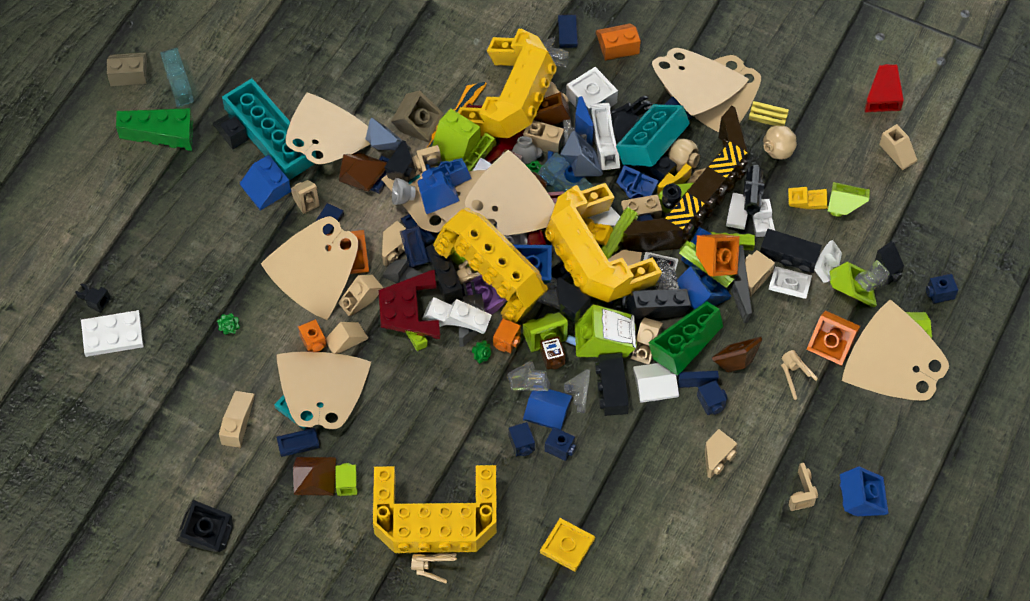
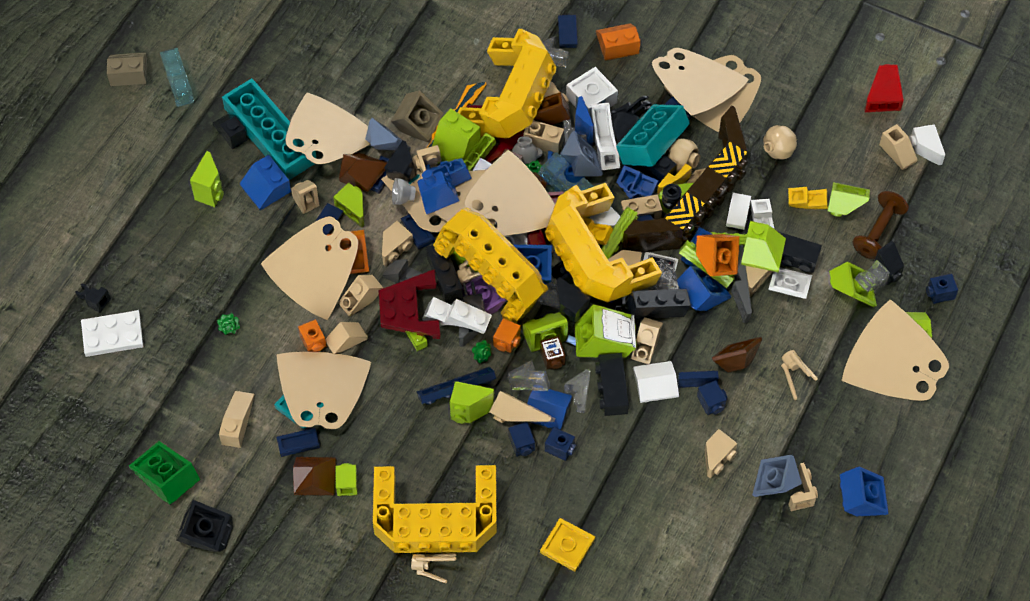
green wedge [116,108,193,151] -> none
dark blue tile [400,226,429,267] -> none
green wedge [649,301,723,376] -> none
black piece [743,165,764,215] -> none
light yellow tile [748,101,789,126] -> none
orange slope [806,310,861,366] -> none
white slope [814,240,842,283] -> none
none -> green slope [129,441,201,505]
none -> lime slope [190,151,224,207]
none -> lime slope [333,183,364,227]
none -> dark blue plate [417,366,496,404]
none -> lime slope [450,381,494,424]
none -> tan slope [490,391,555,423]
none -> lime slope [741,221,786,272]
none -> sand blue slope [752,455,802,497]
none -> reddish brown hose [852,191,909,259]
none -> white slope [909,124,945,165]

